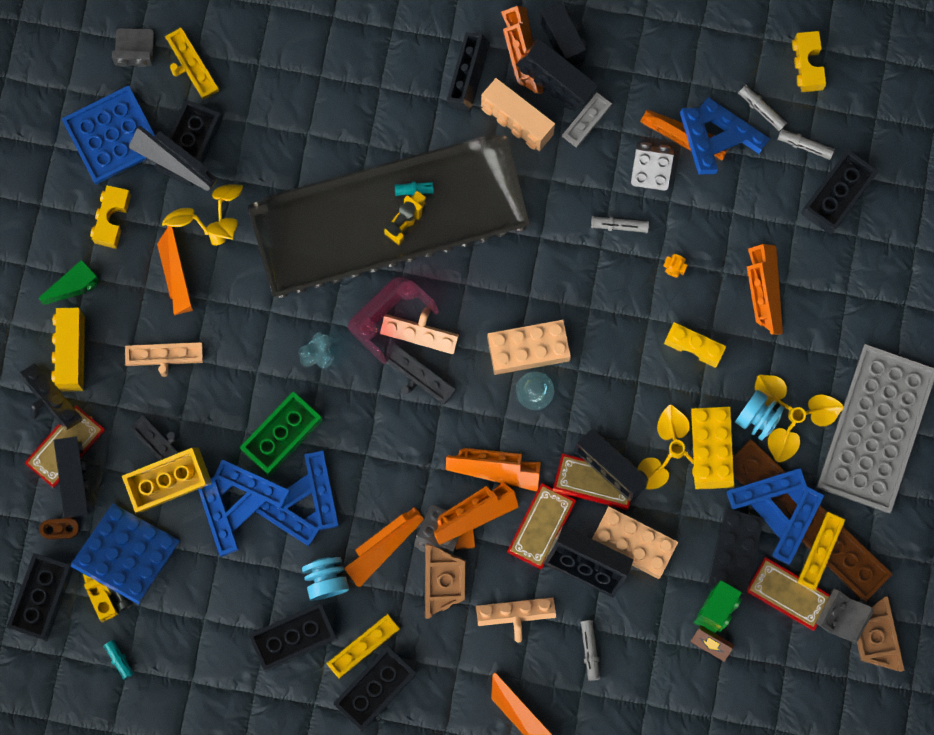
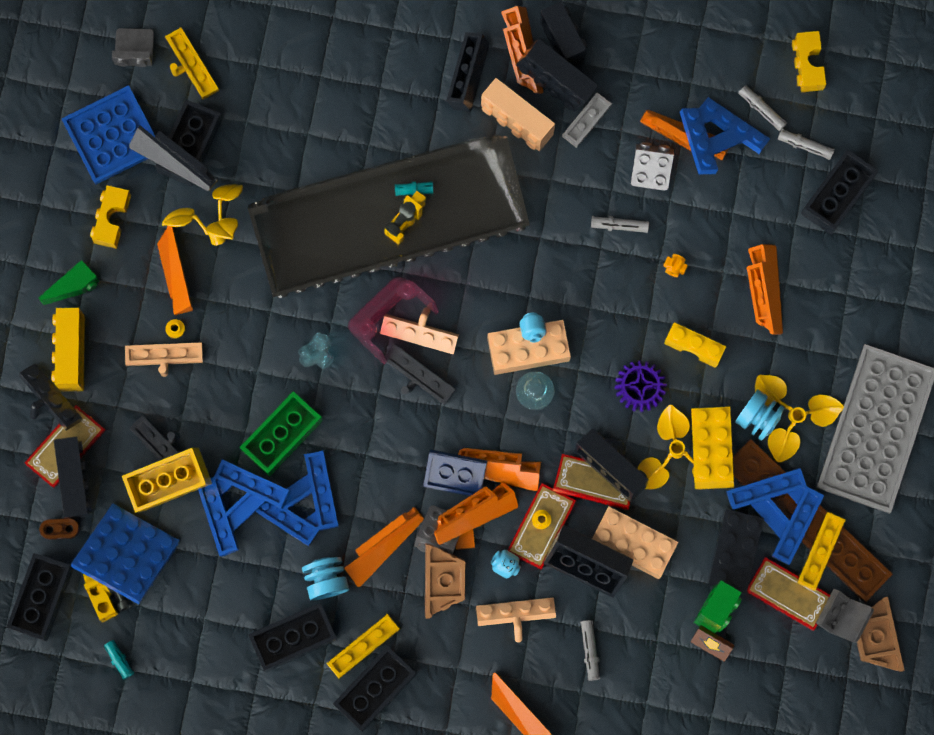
none -> yellow plate [166,319,185,338]
none -> tile [423,449,487,496]
none -> medium azure head [491,550,521,579]
none -> medium azure head [520,312,546,343]
none -> yellow plate [532,510,551,530]
none -> dark purple gear [614,360,667,412]

